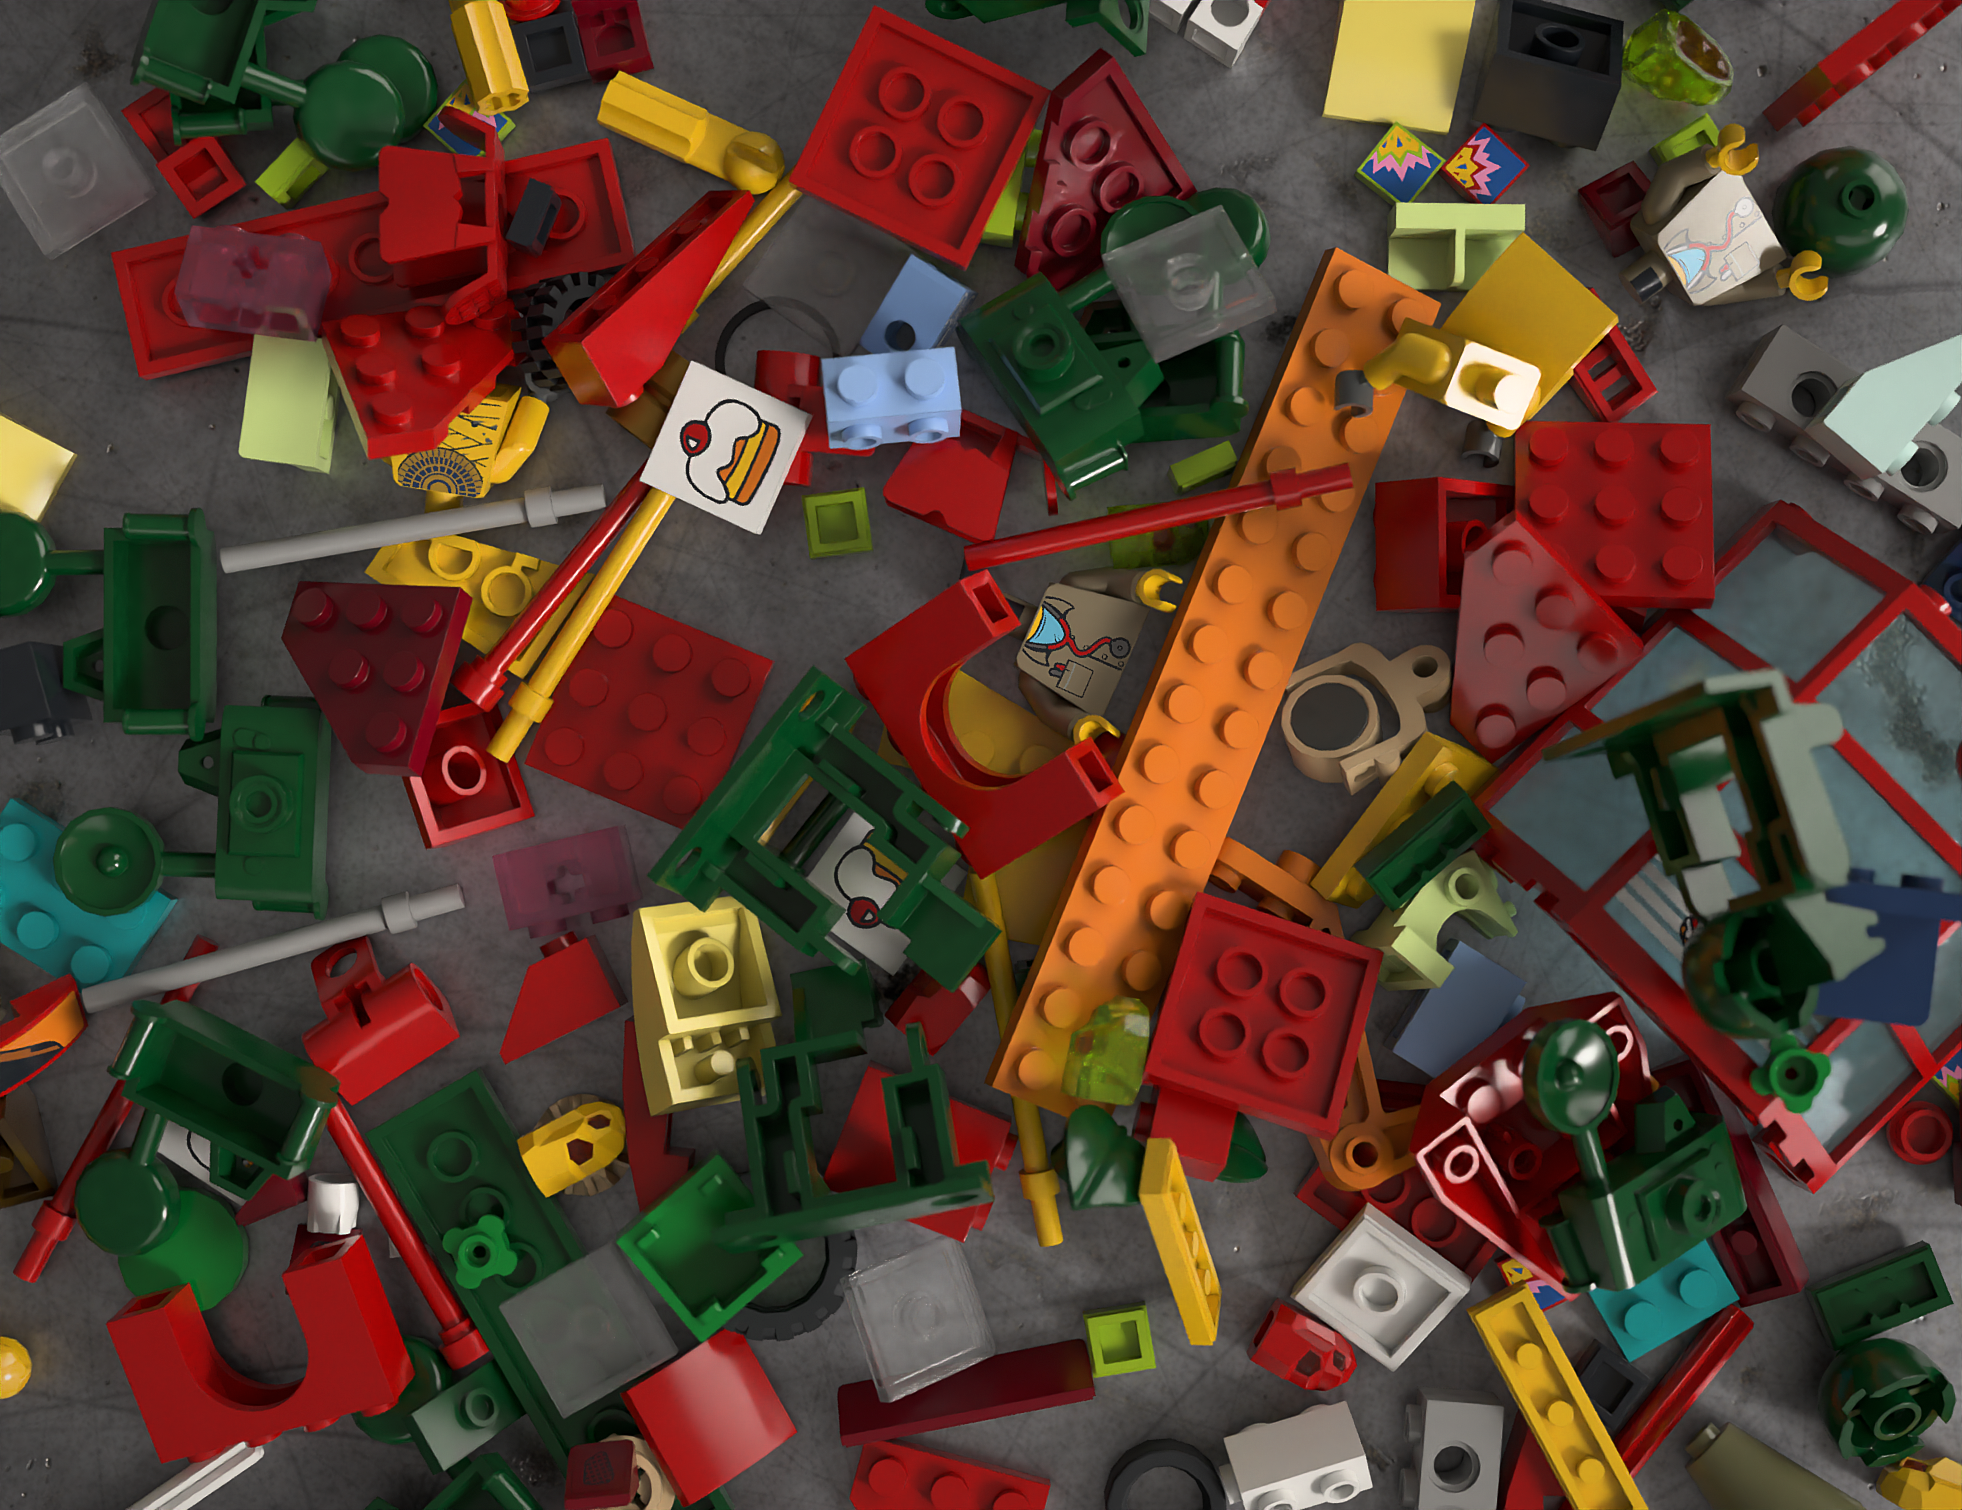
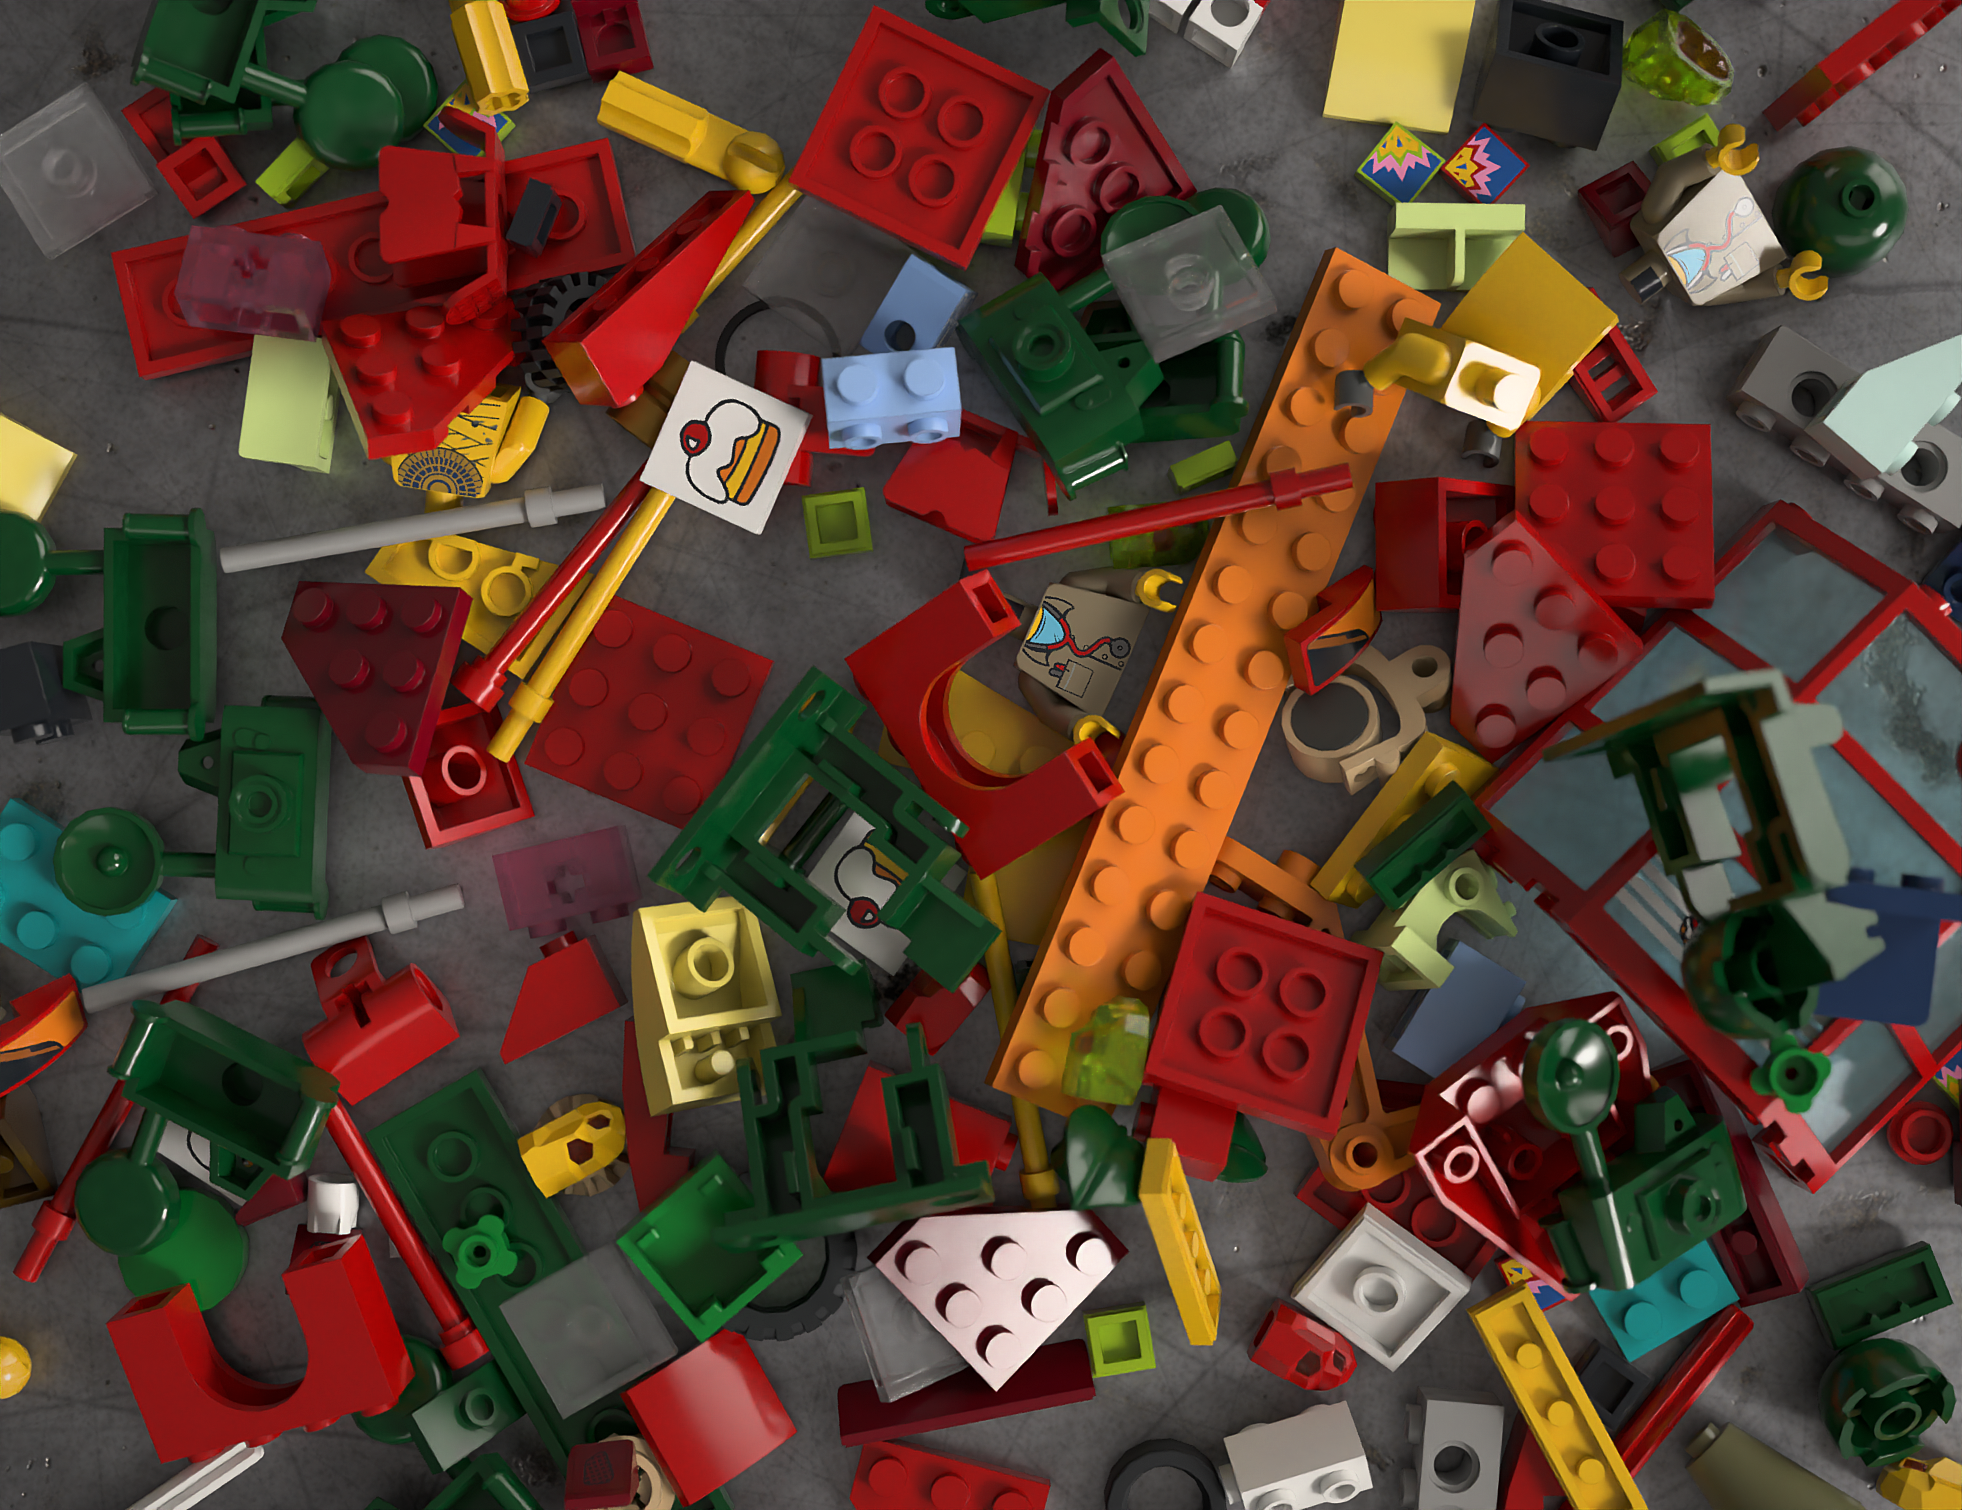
none -> plate [866,1203,1130,1391]
none -> slope [1283,564,1383,696]

